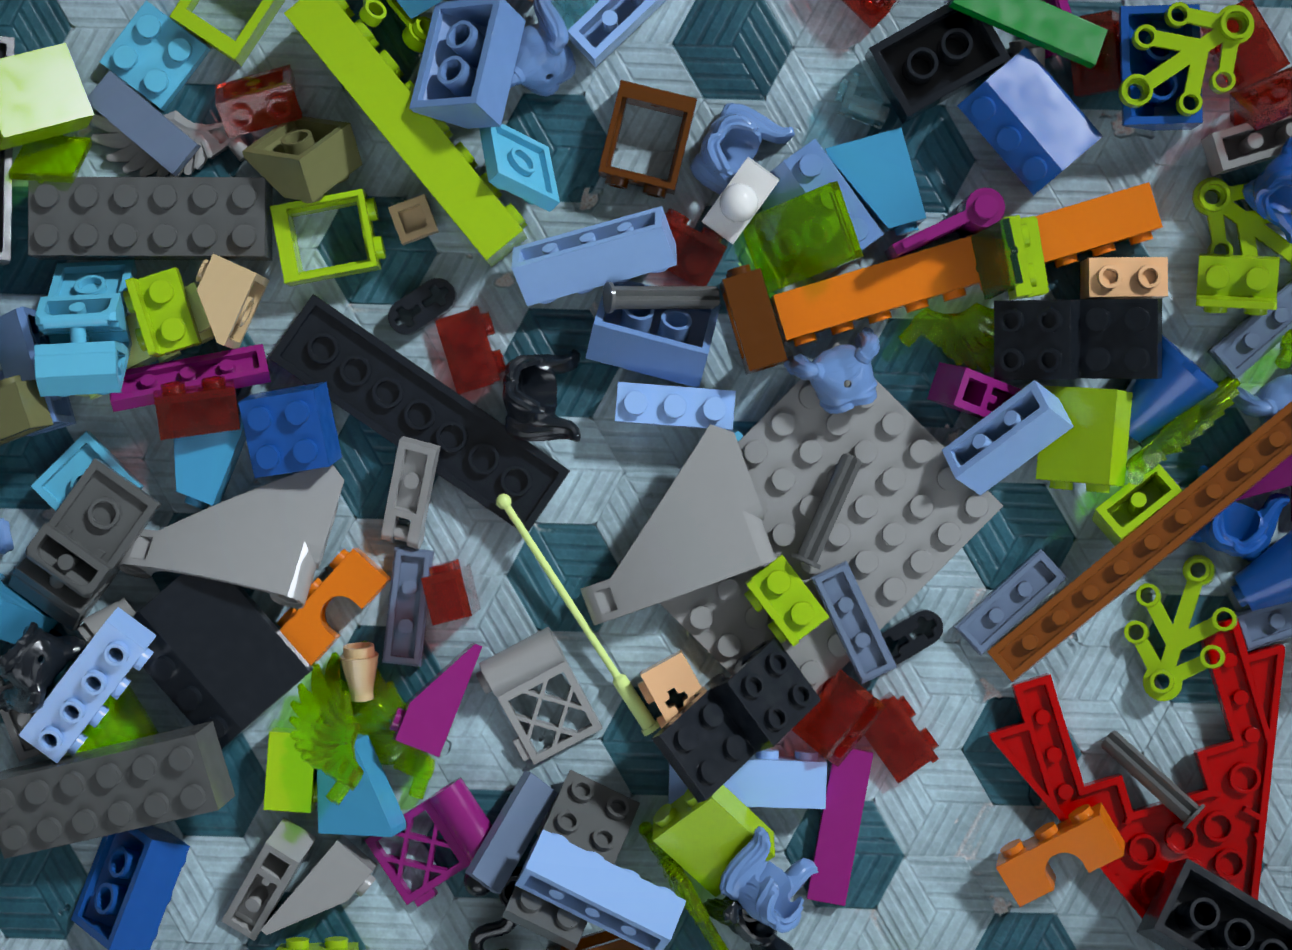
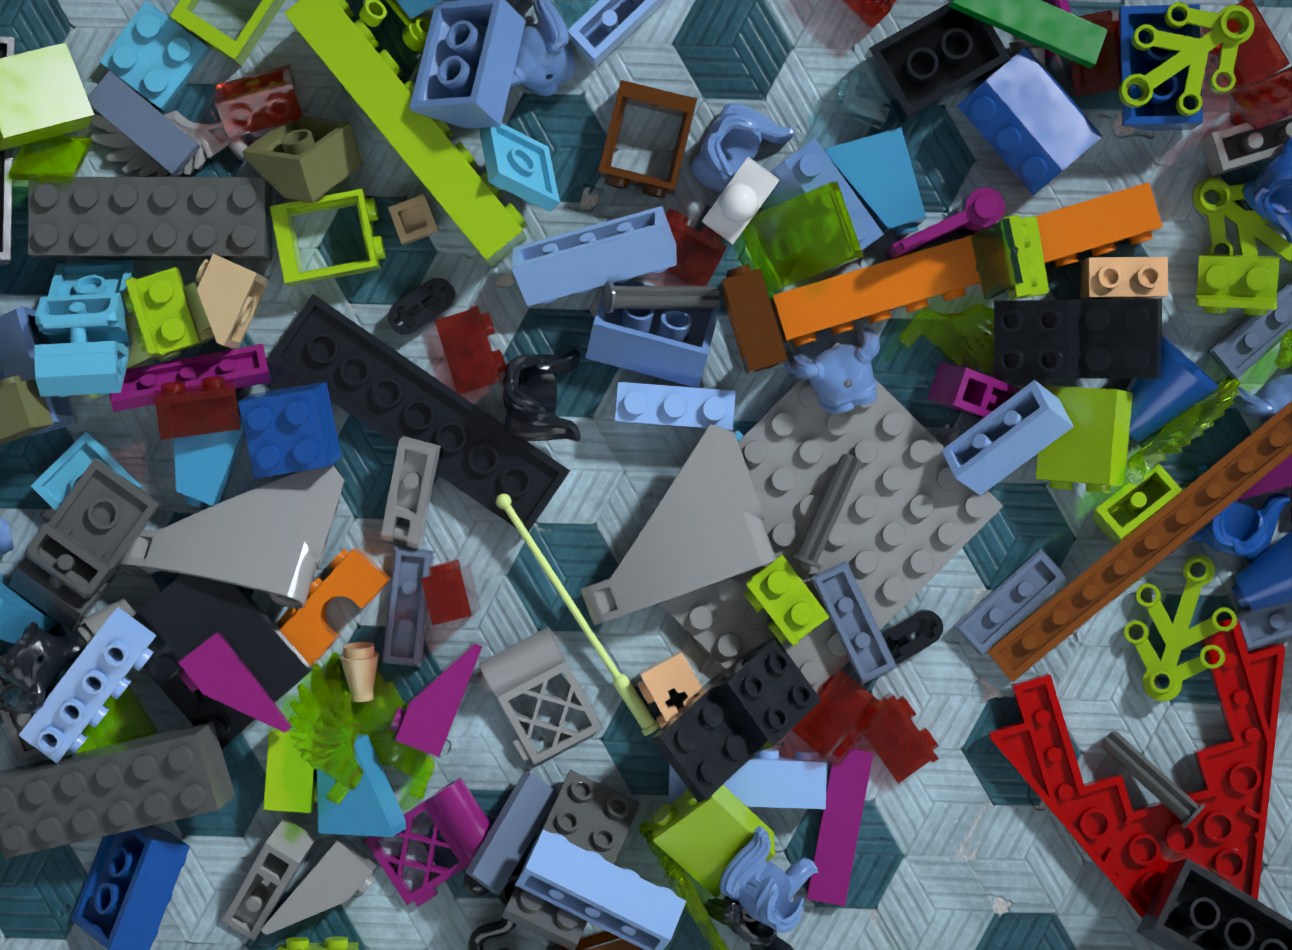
orange arch [996,802,1125,907] -> none
none -> magenta slope [178,632,293,733]

